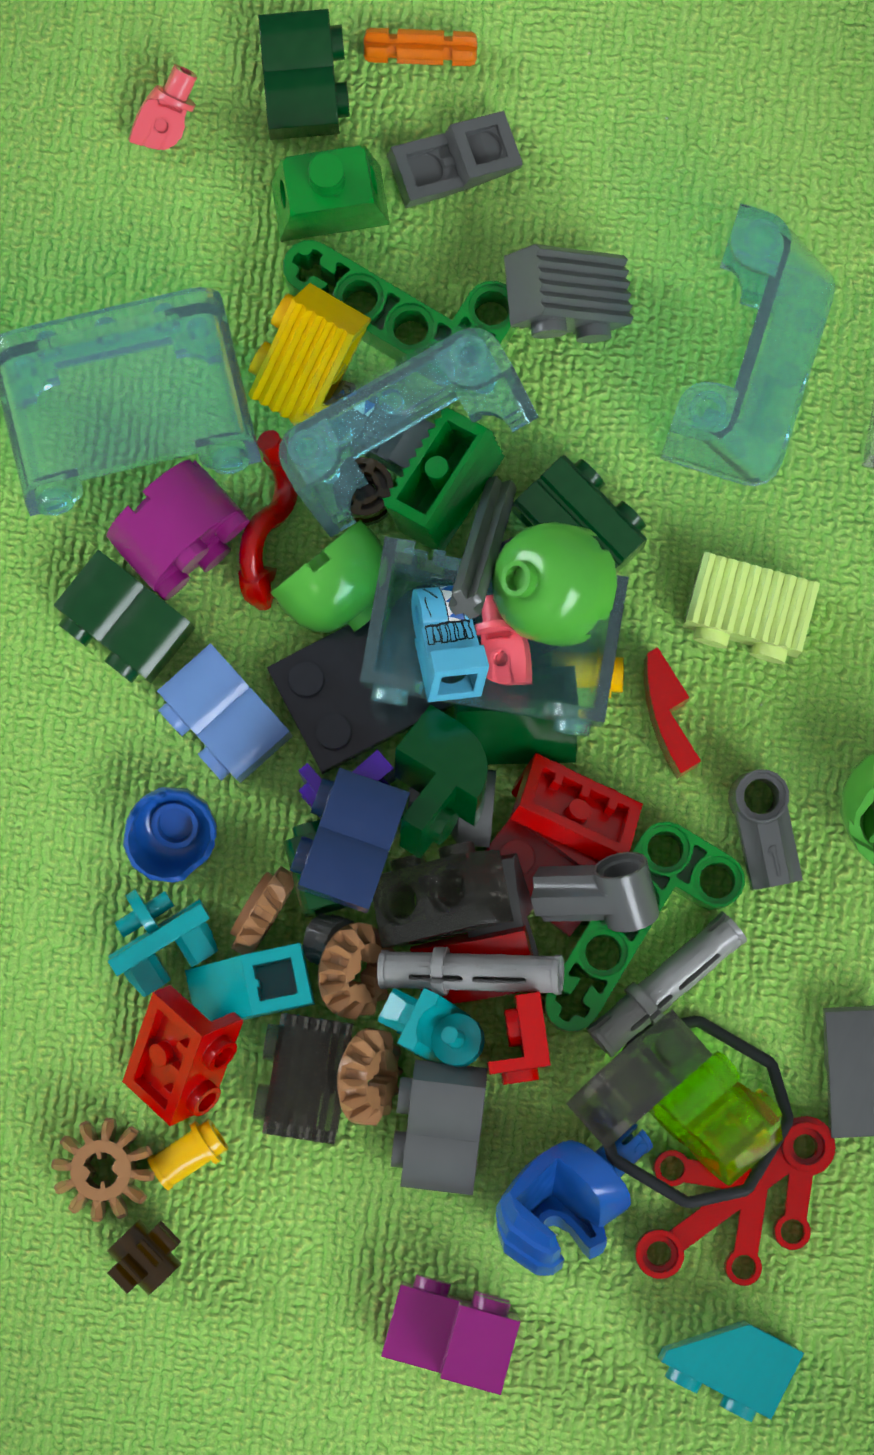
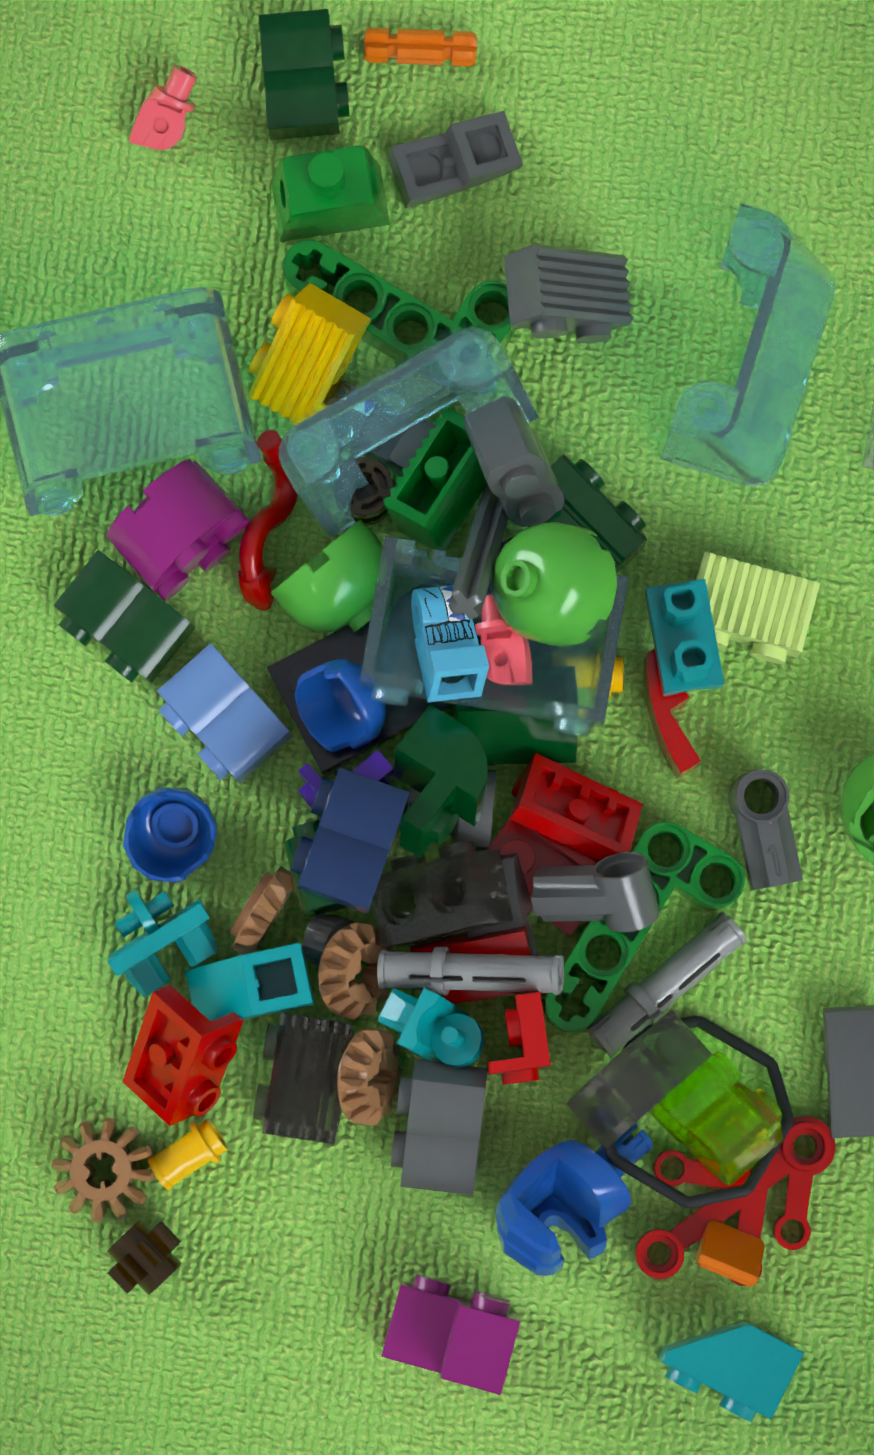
none -> blue hair [295,659,386,752]
none -> dark grey brick [464,396,564,527]
none -> teal hips [645,579,724,696]
none -> orange slope [693,1220,765,1287]

